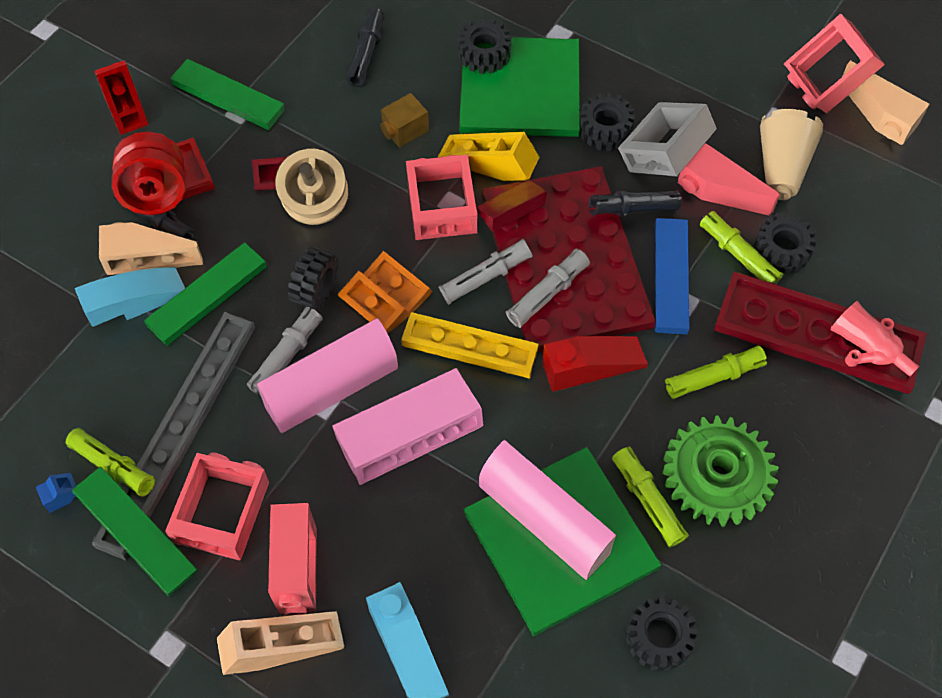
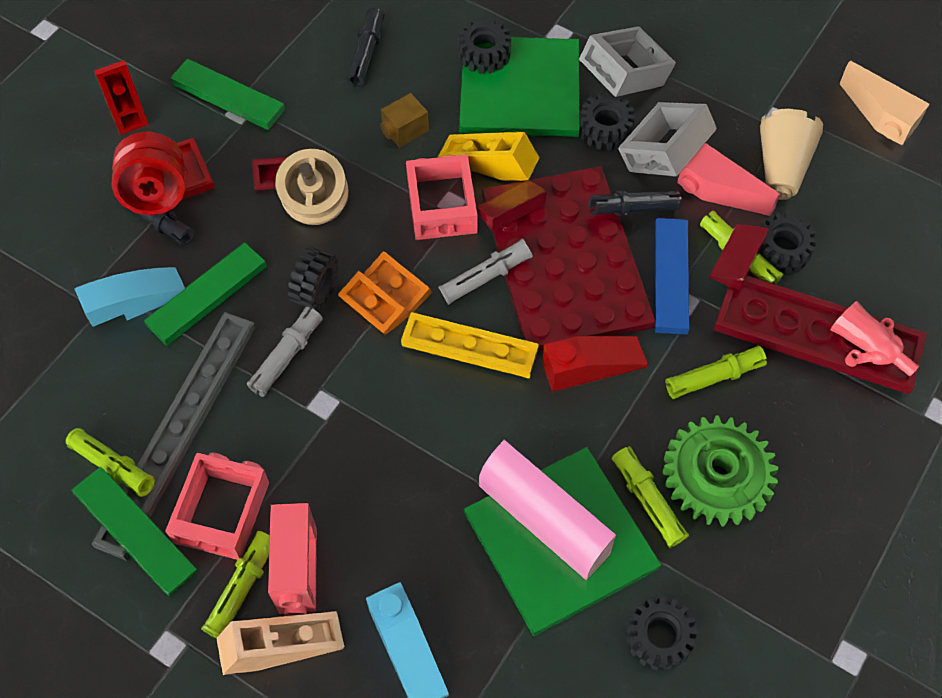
blue piece [36,473,76,513] -> none
light nougat slope [99,222,203,275] -> none
bright pink brick [257,318,398,434] -> none
bright pink brick [332,368,483,485] -> none
light grey pin [506,249,590,328] -> none
coral window [784,14,885,113] -> none
none -> lime pin [201,531,270,638]
none -> light grey window [579,26,676,97]
none -> dark red slope [709,224,769,291]

